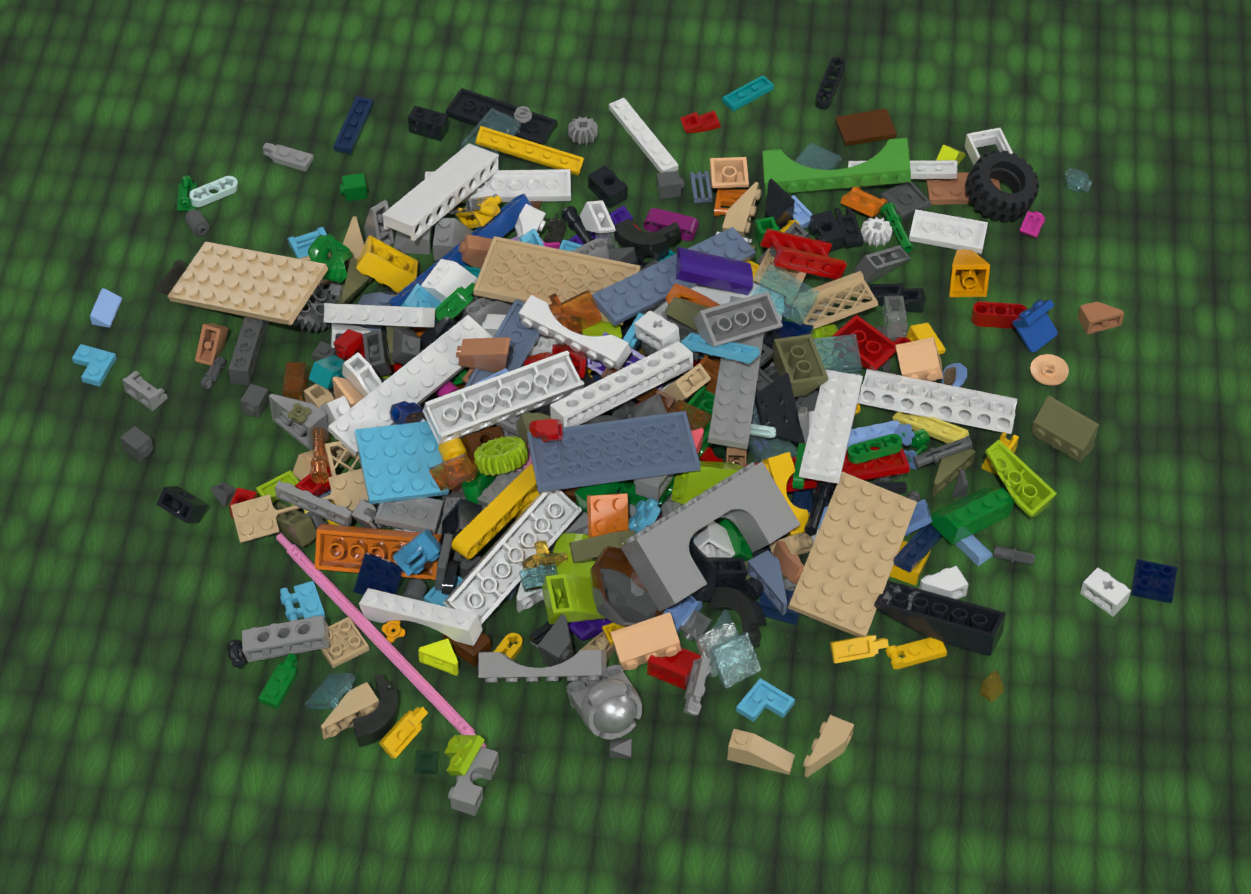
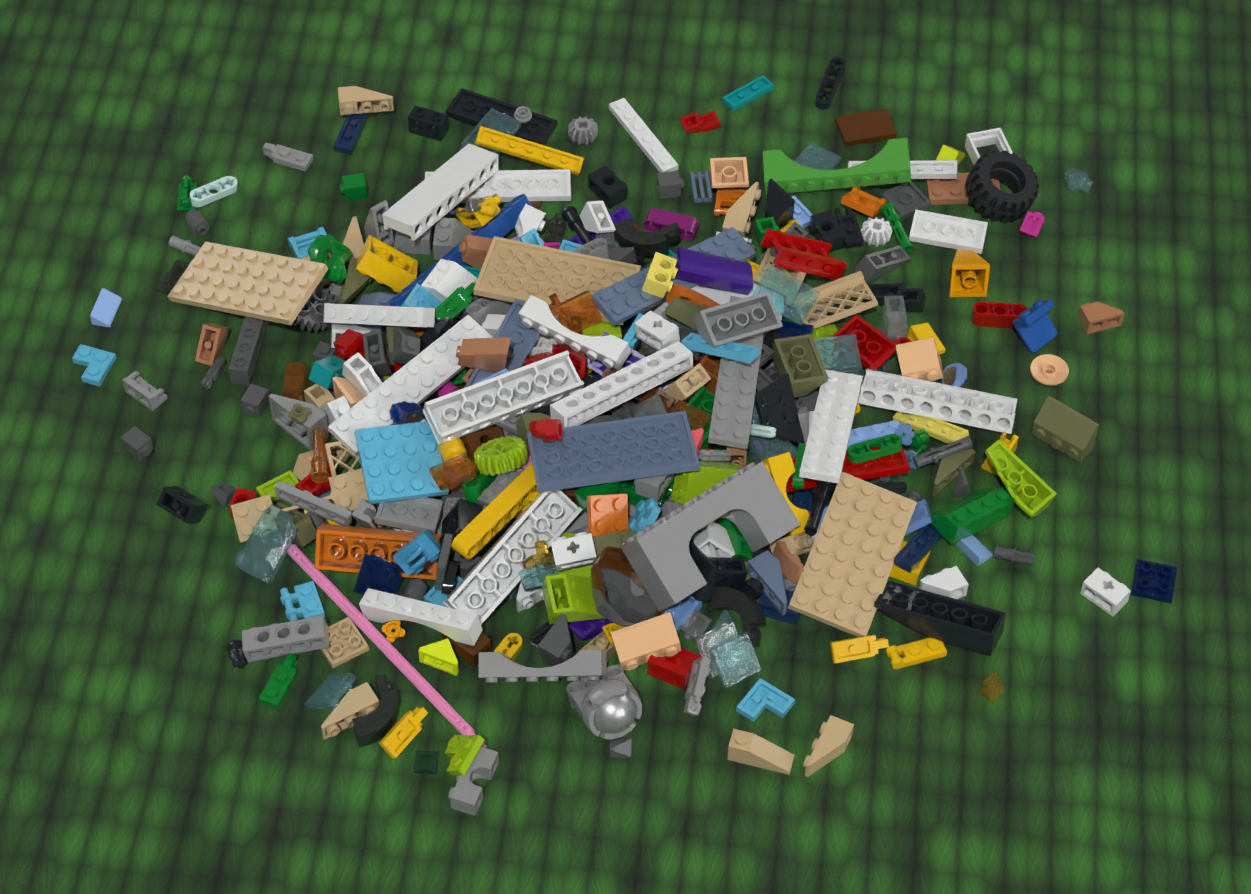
none -> light grey axle [169,236,201,256]
none -> clear light blue slope [235,504,299,584]
none -> tan slope [338,86,394,115]
none -> white brick [551,532,597,571]
none -> light yellow brick [641,252,678,299]
none -> light grey axle [698,450,732,462]

